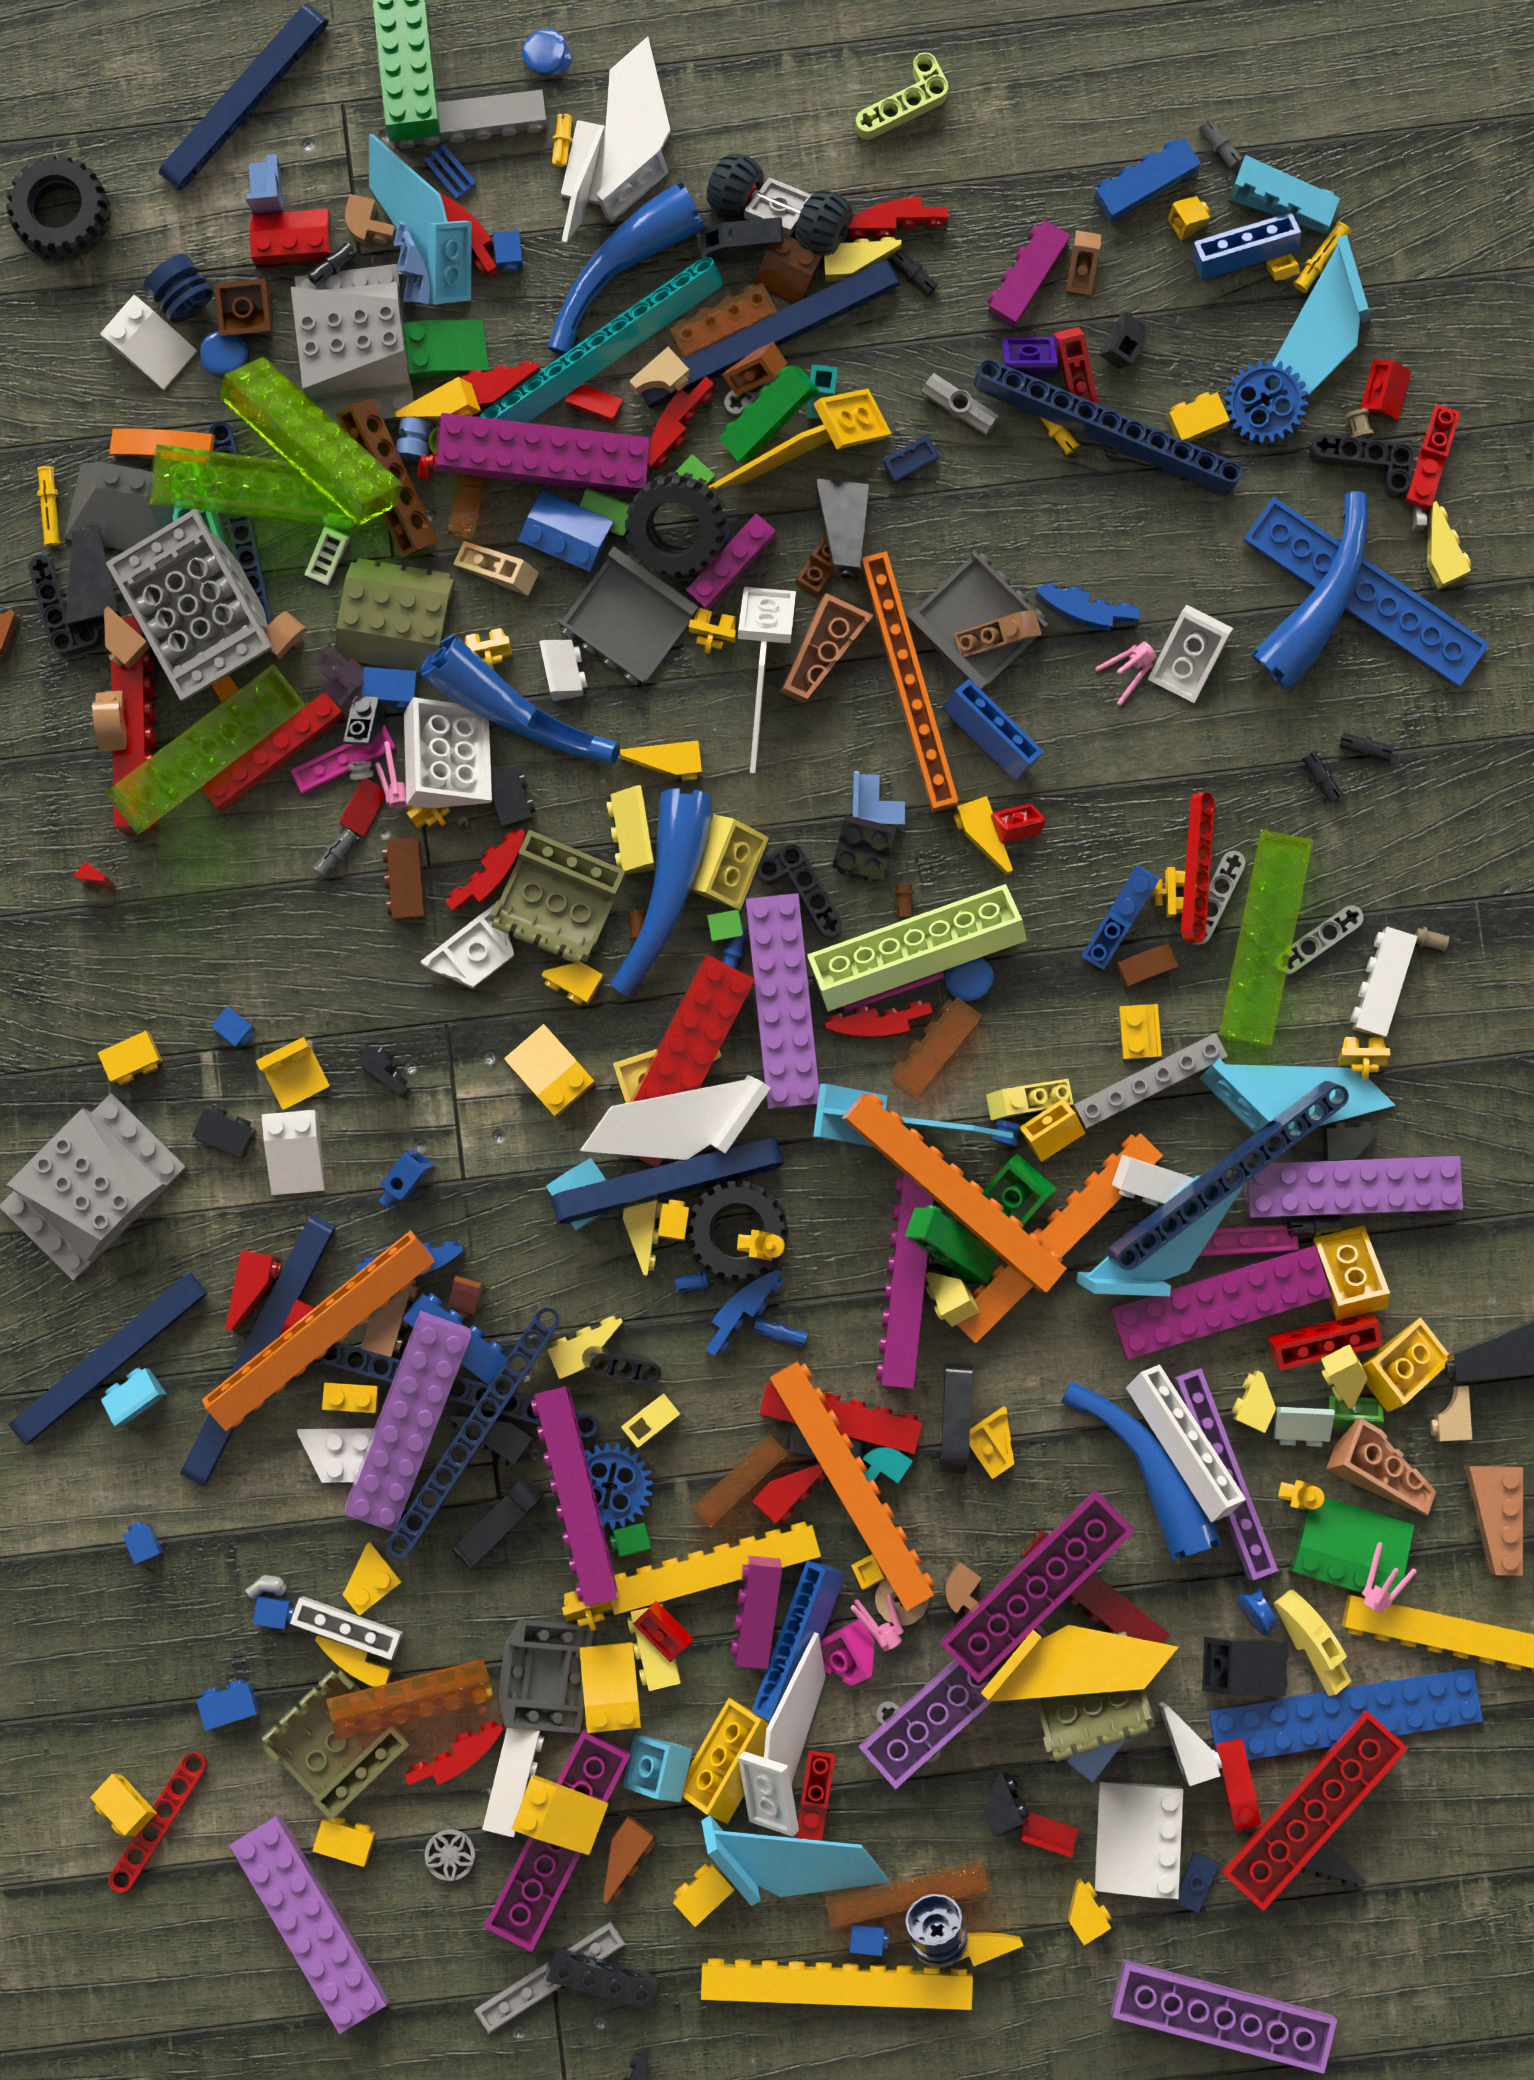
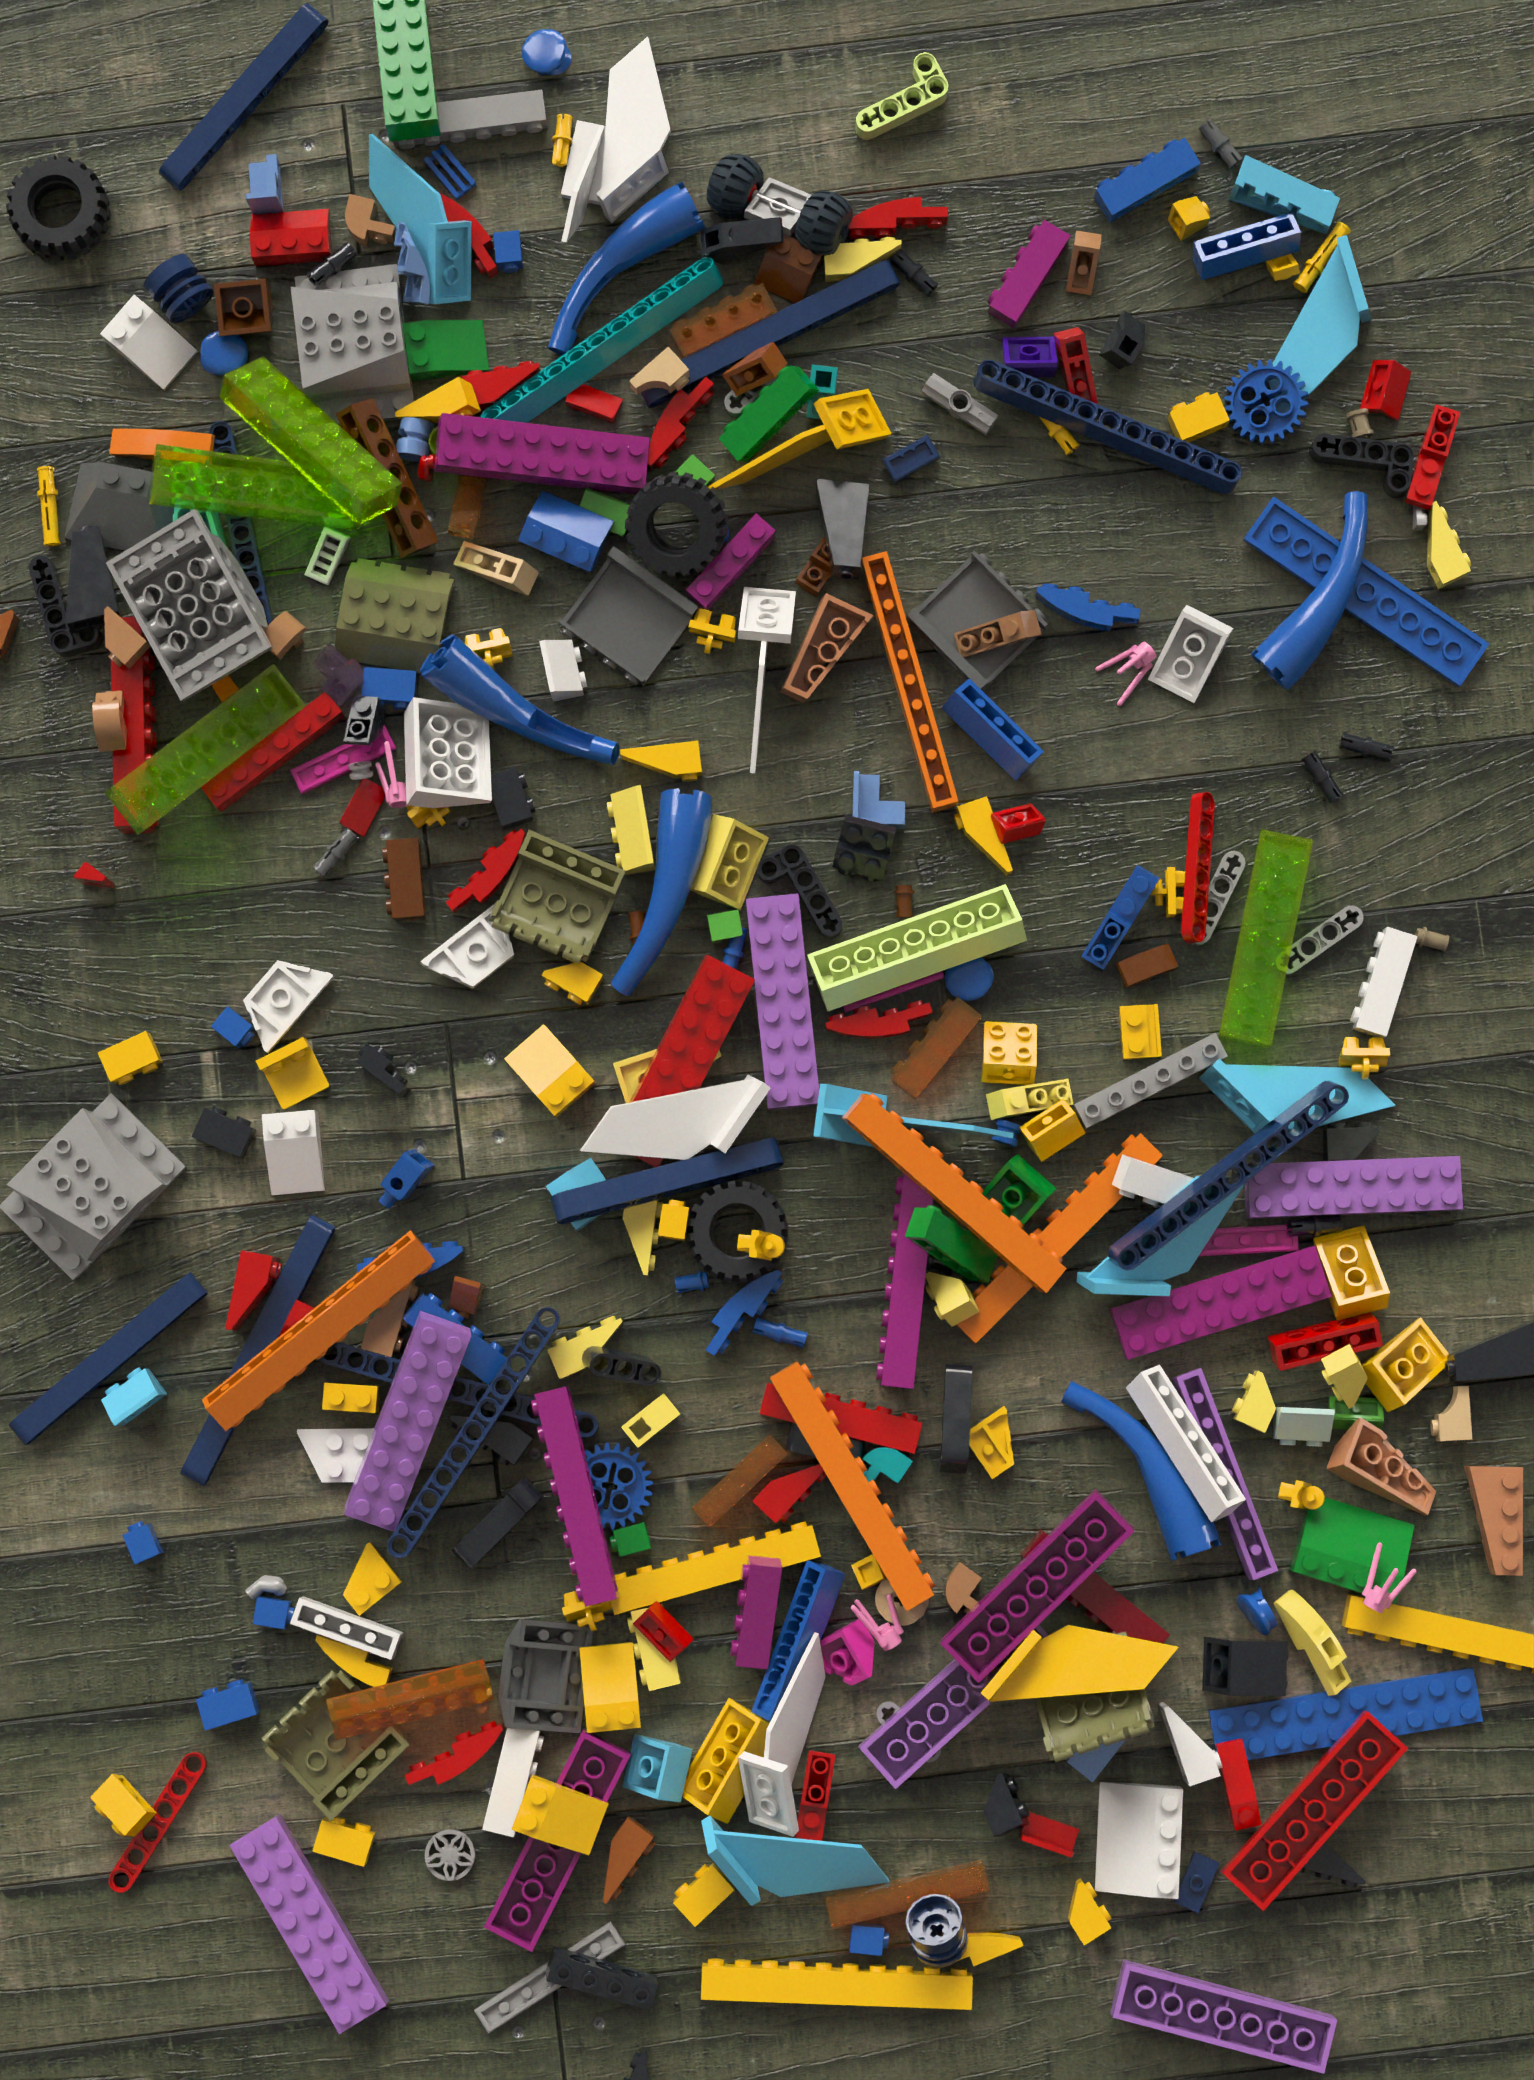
none -> white wing [243,960,334,1053]
none -> yellow bracket [981,1021,1037,1085]

